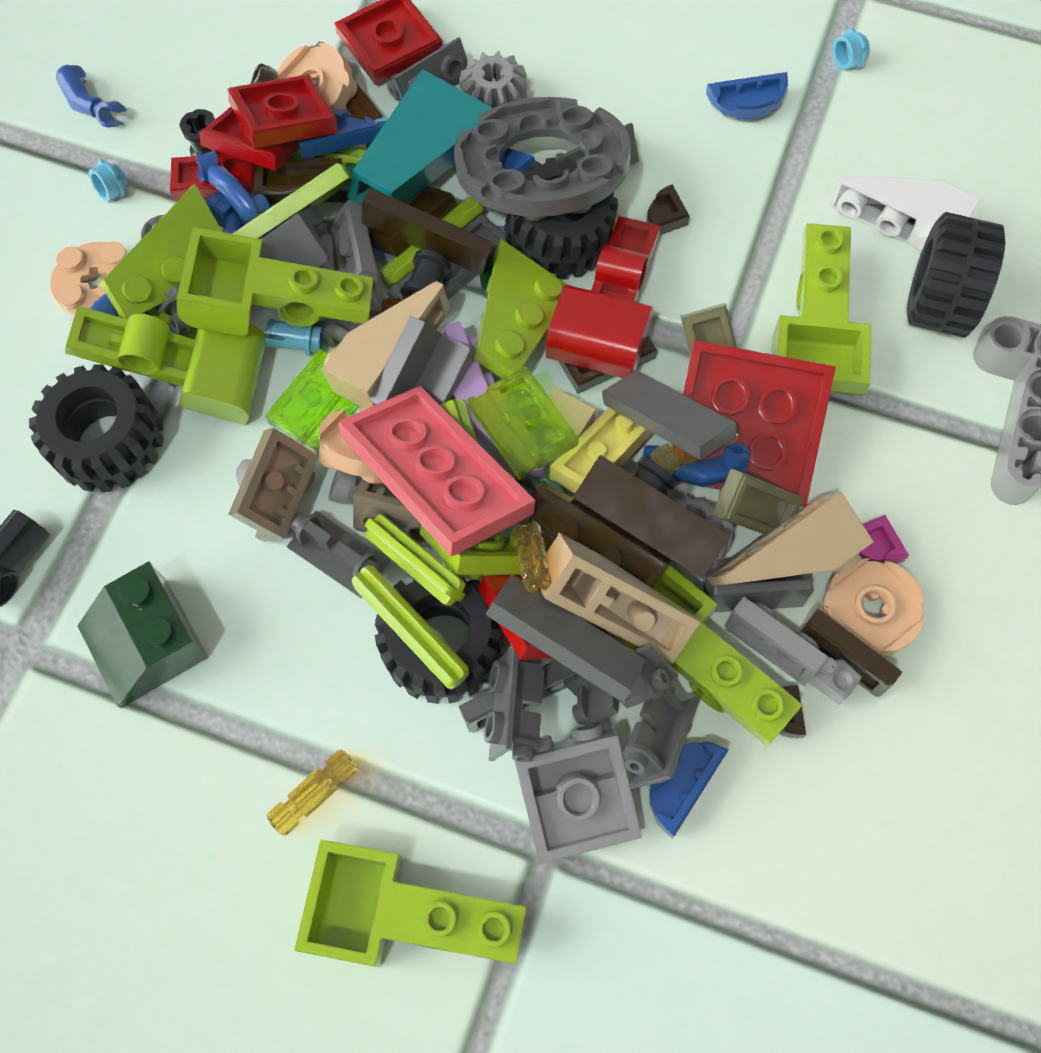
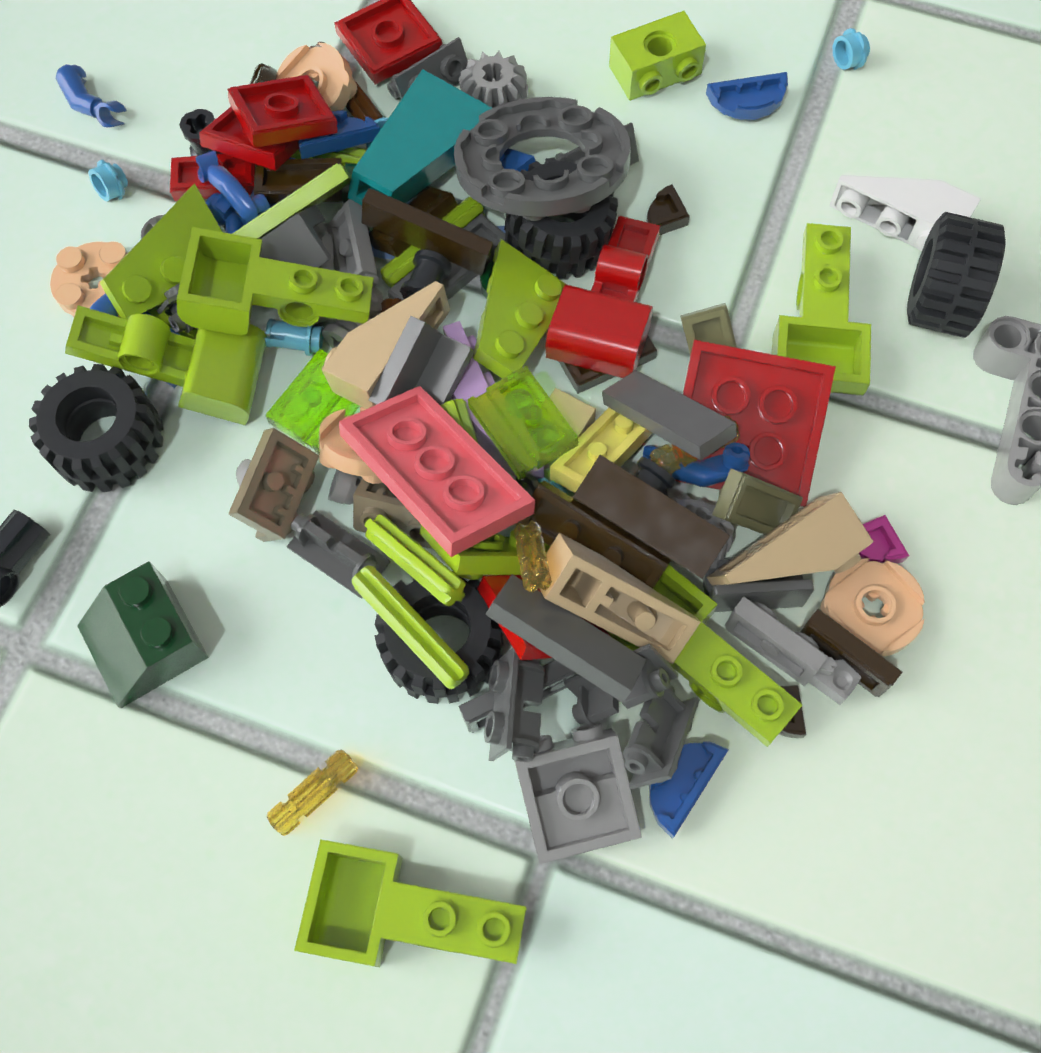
none -> lime brick [609,10,706,101]

